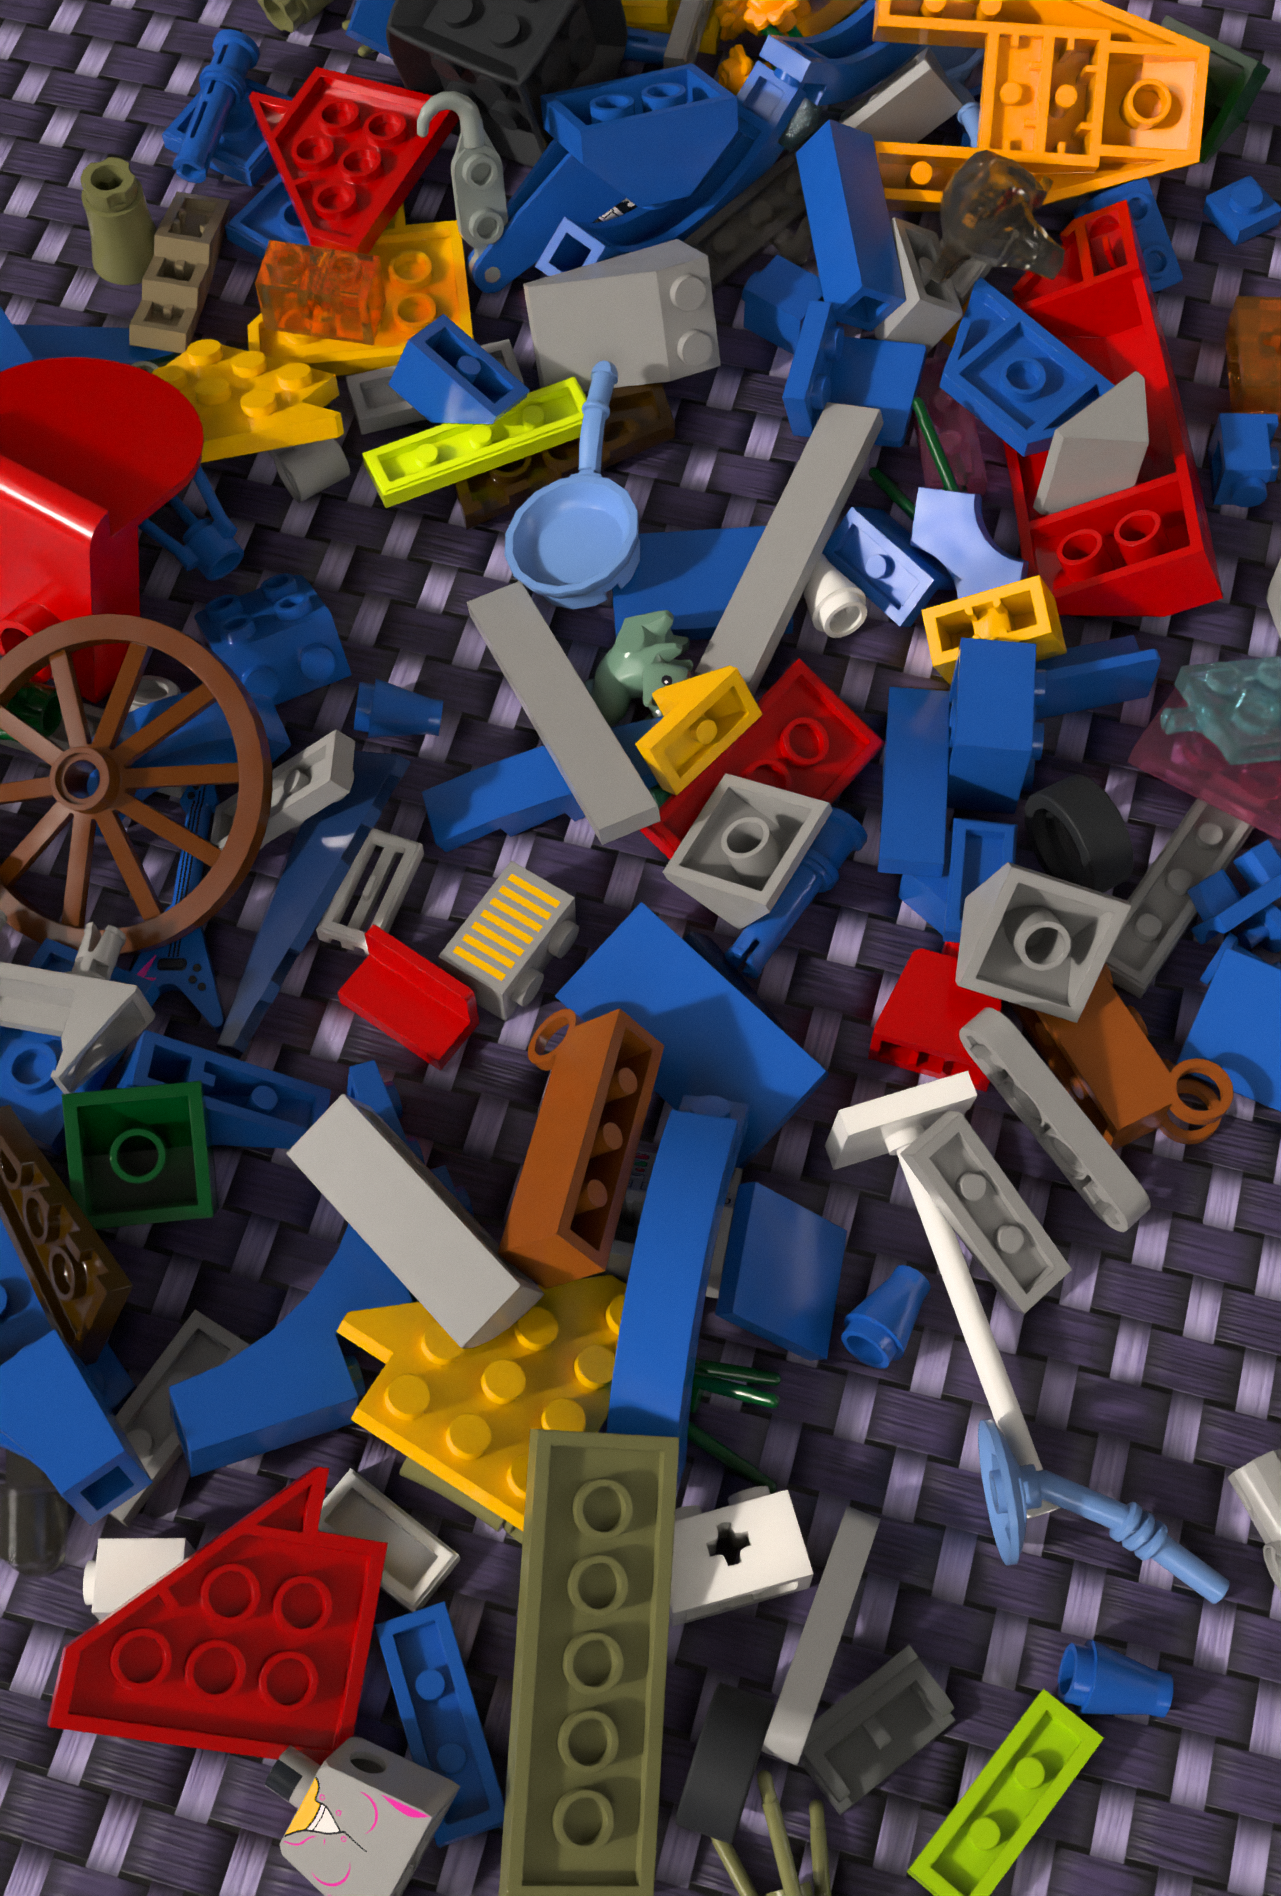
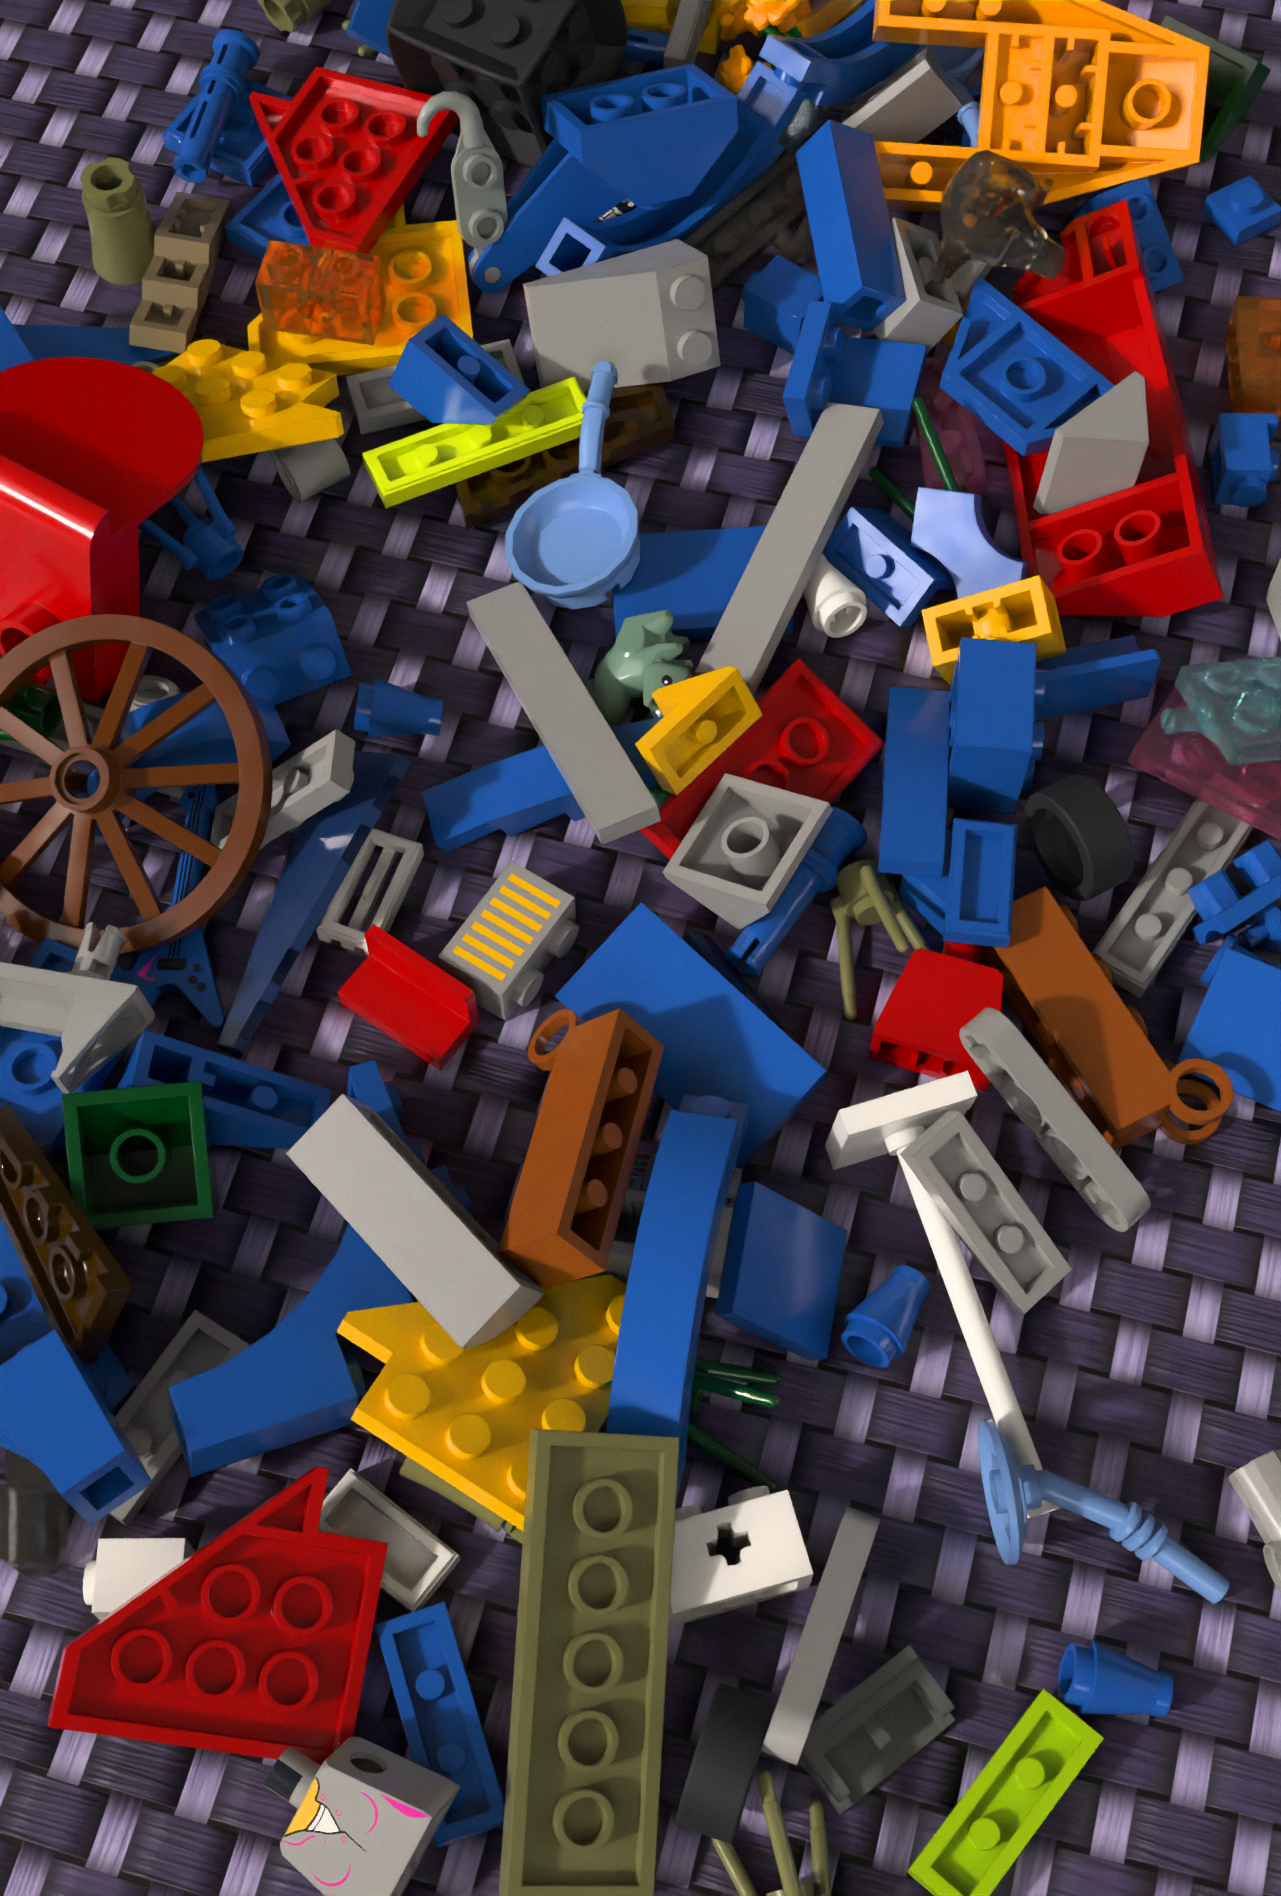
light grey slope [955,862,1132,1023] -> none
none -> olive plant [829,859,931,1020]

